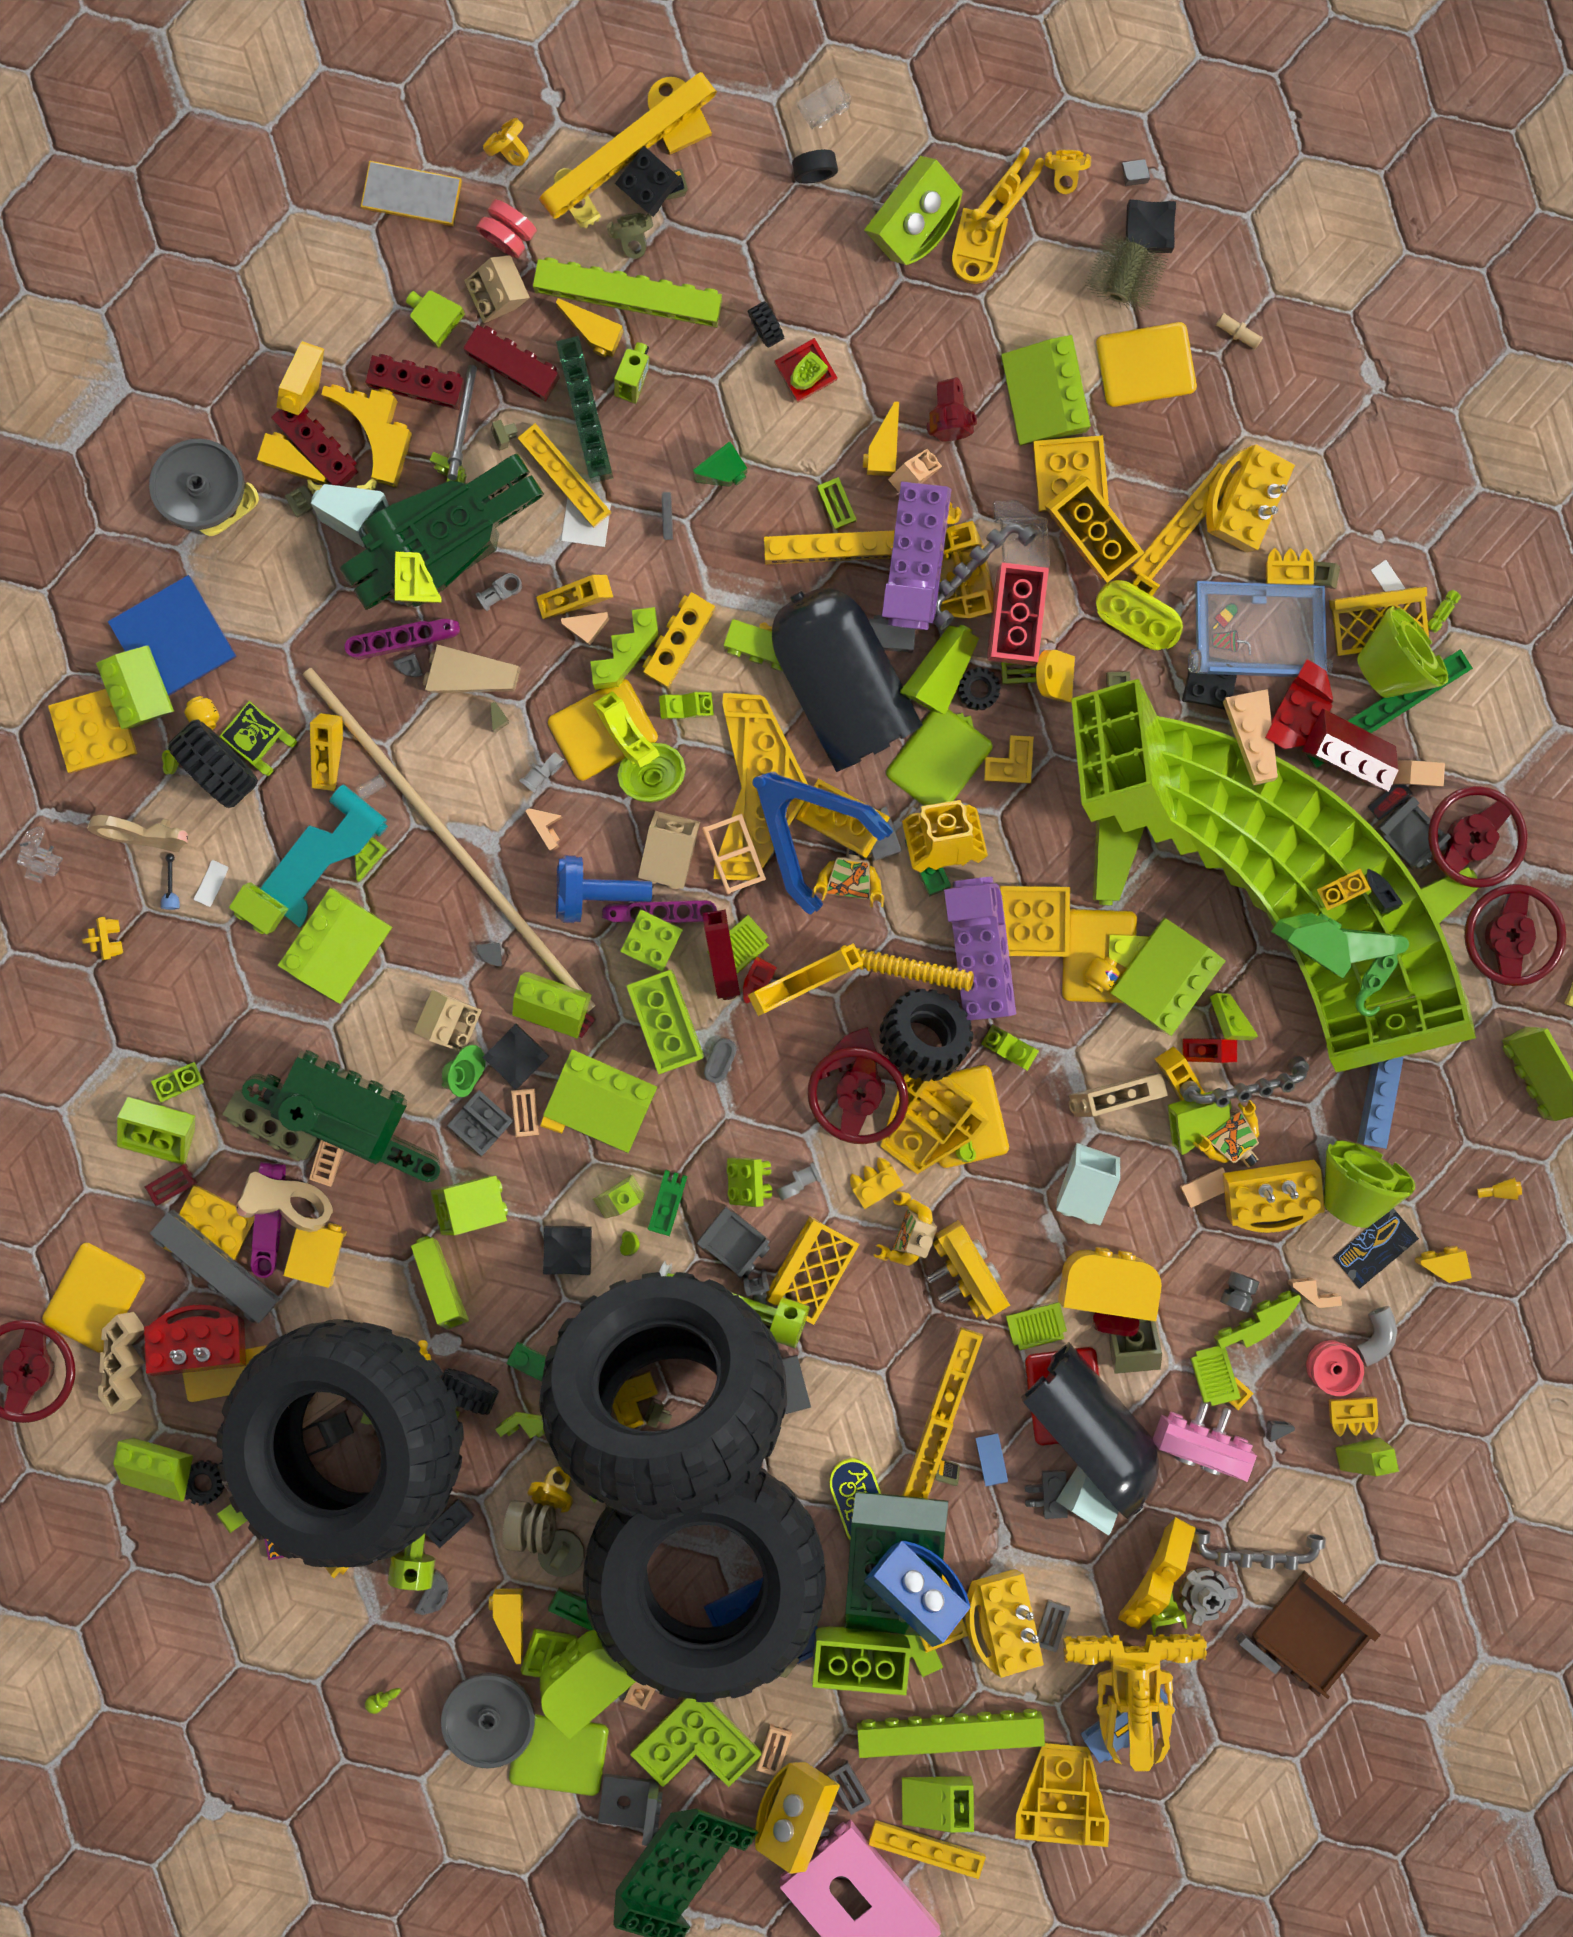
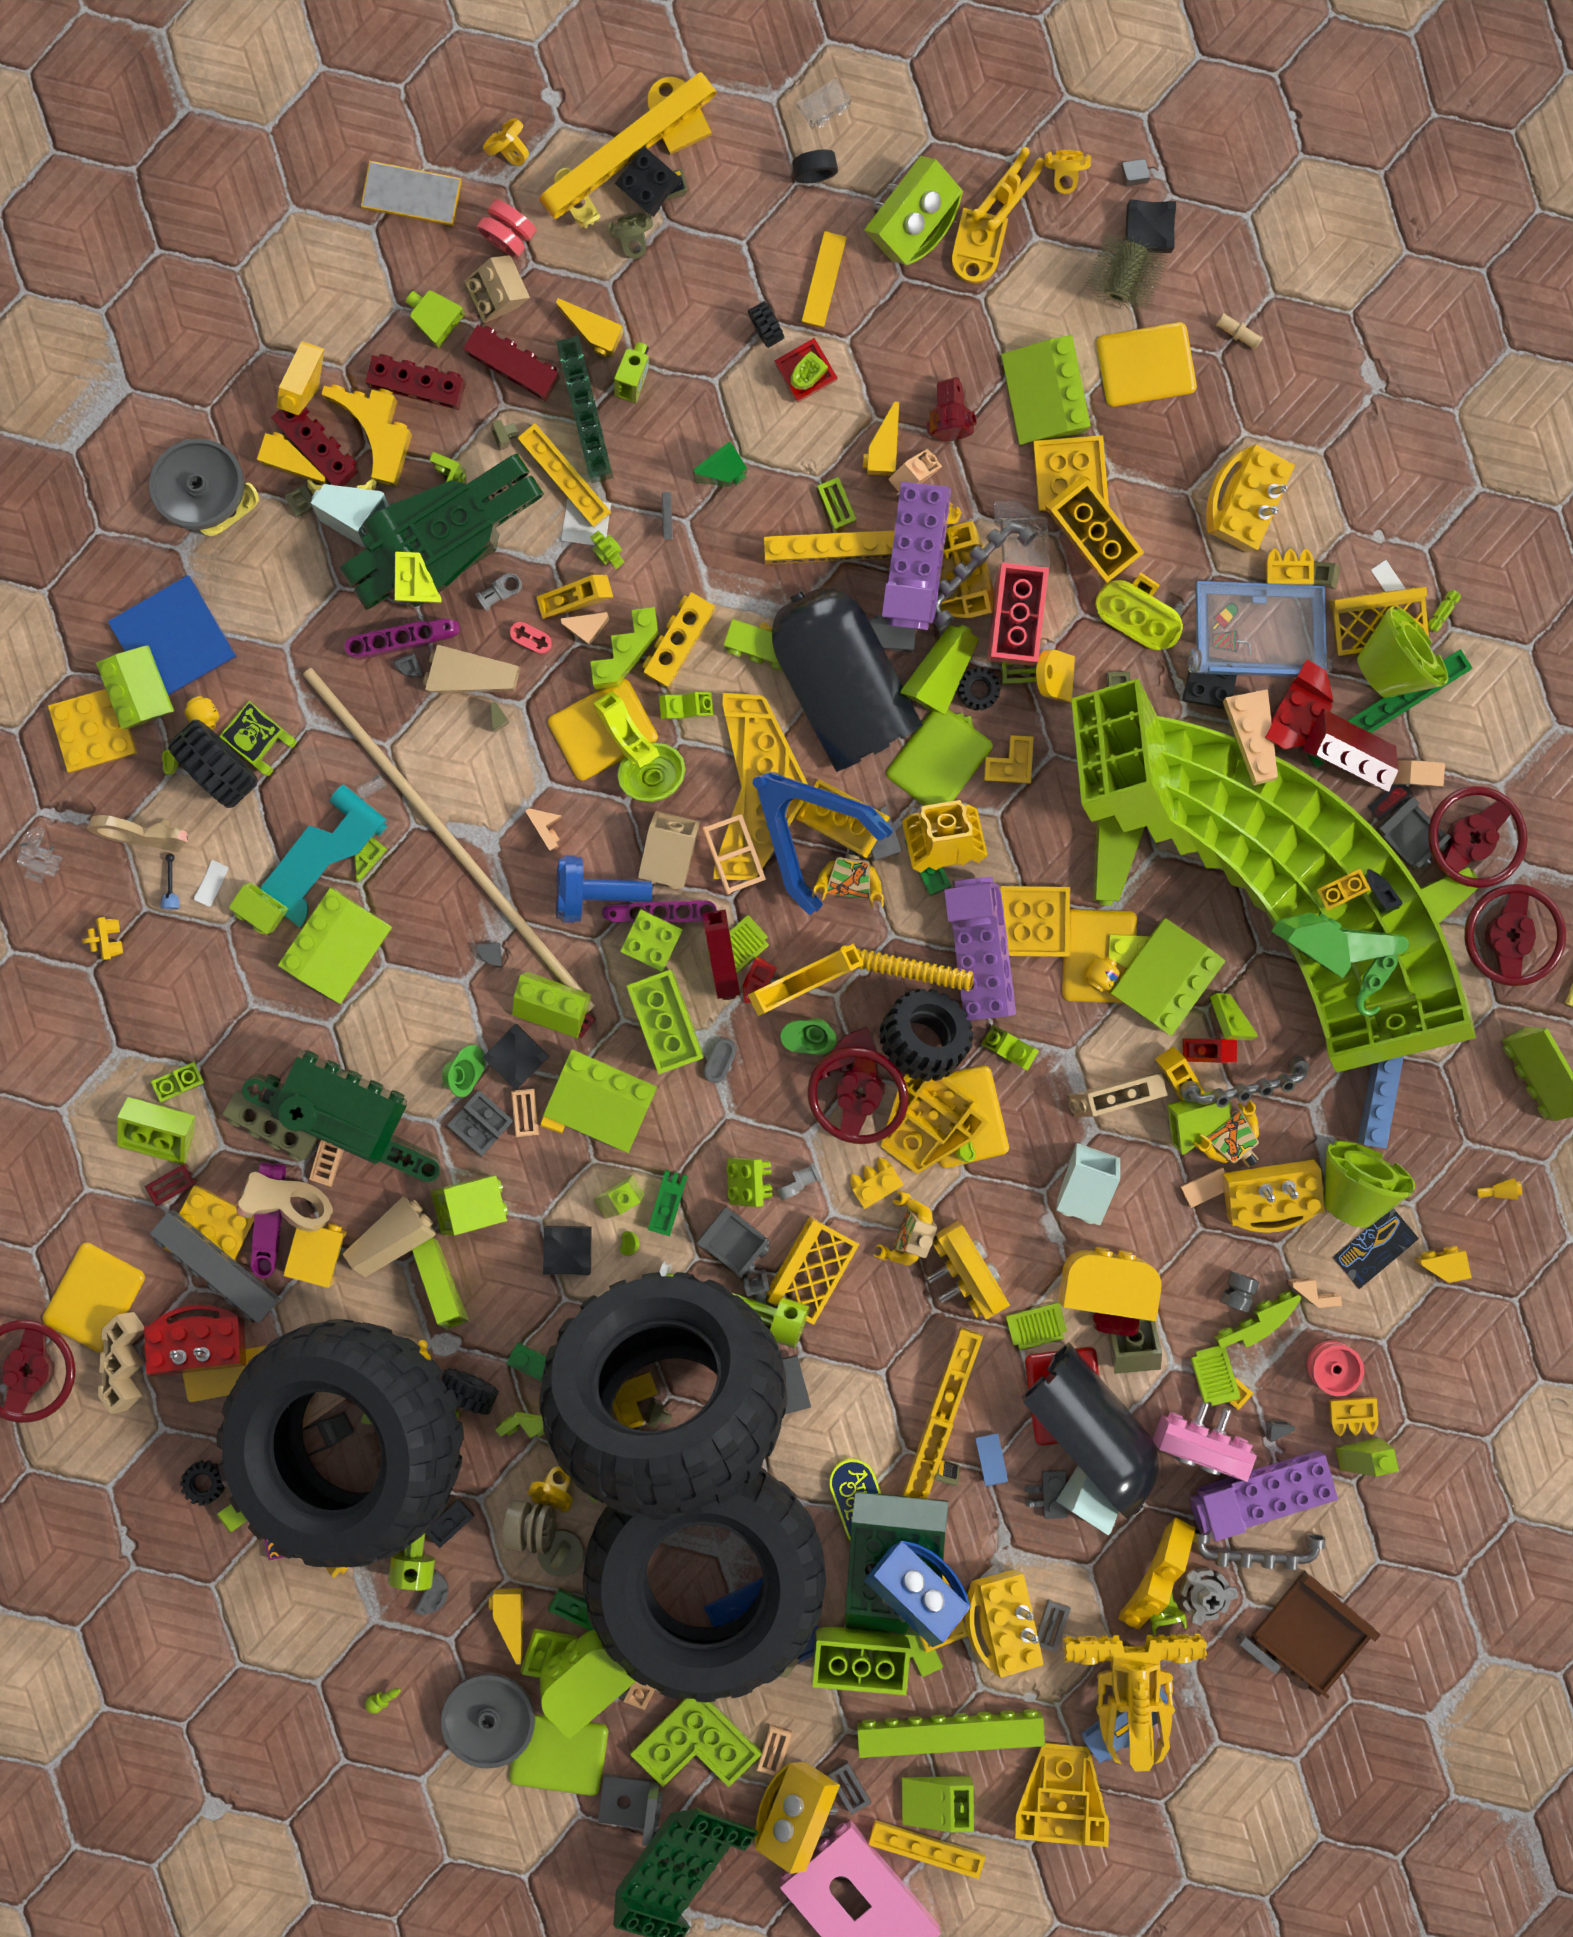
lime slope [113,1438,193,1502] -> none
yellow slope [310,713,343,791] -> none
tan slope [414,990,482,1051] -> none
flat silver bar [447,365,477,480] -> none
light grey connector [519,752,565,793] -> none
lime brick [533,257,722,328] -> none
yellow tile [1130,462,1233,579] -> none
light grey cylinder [1356,1306,1397,1367] -> none
none -> tan slope [343,1196,436,1277]
none -> coral beam [510,622,553,655]
none -> lime gear [590,530,625,569]
none -> bright green piece [780,1018,837,1055]
none -> yellow tile [801,231,847,329]
none -> medium lavender brick [1190,1450,1338,1541]

